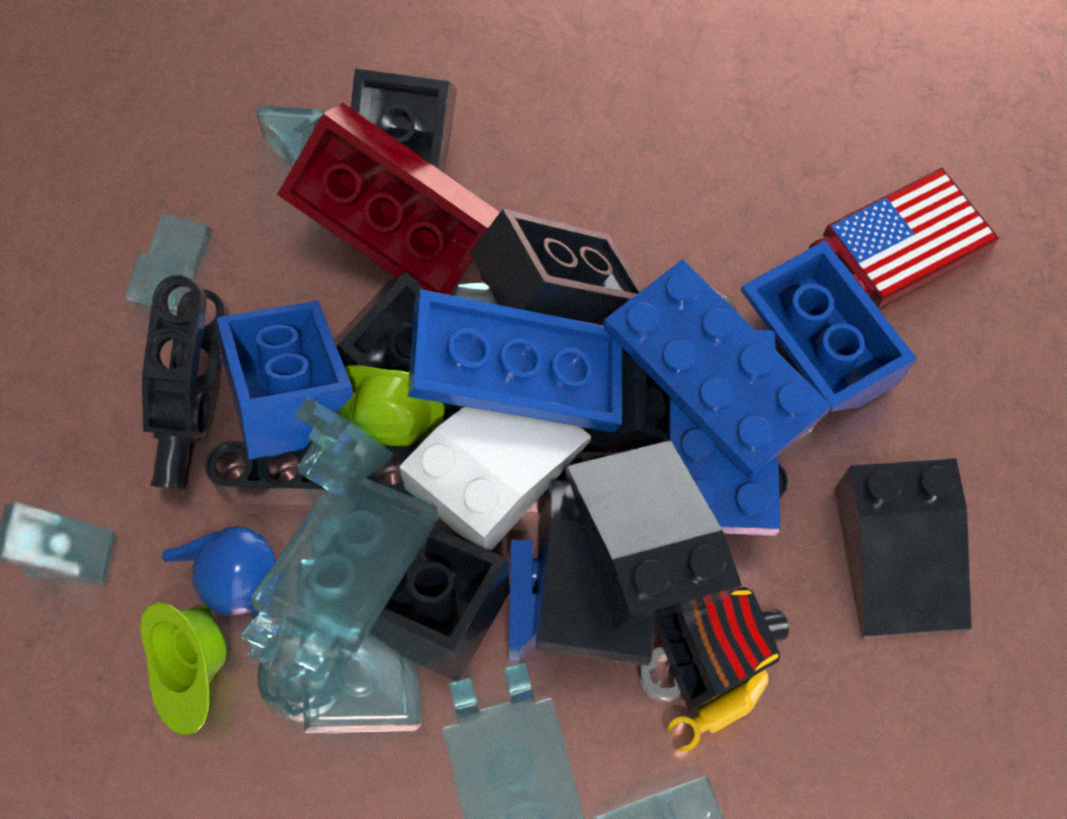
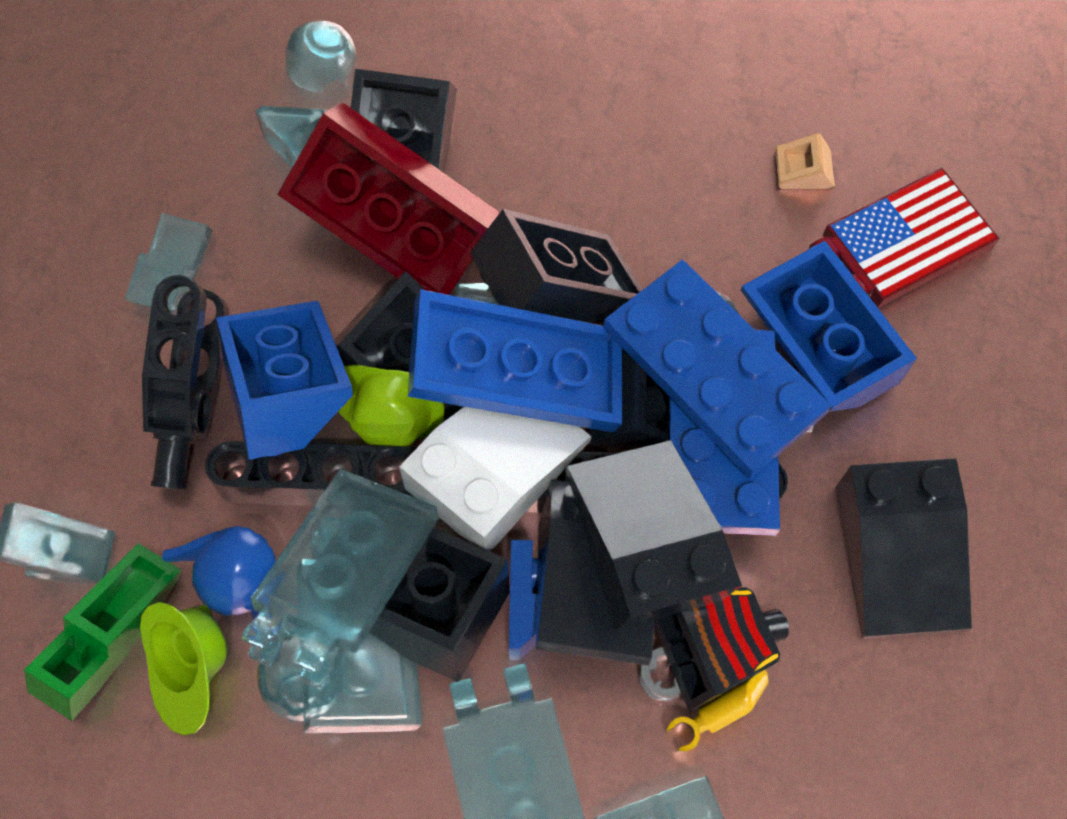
clear light blue slope [295,397,394,494] -> none
none -> green slope [24,543,181,721]
none -> clear light blue hair [285,20,357,92]
none -> light nougat slope [775,133,835,189]

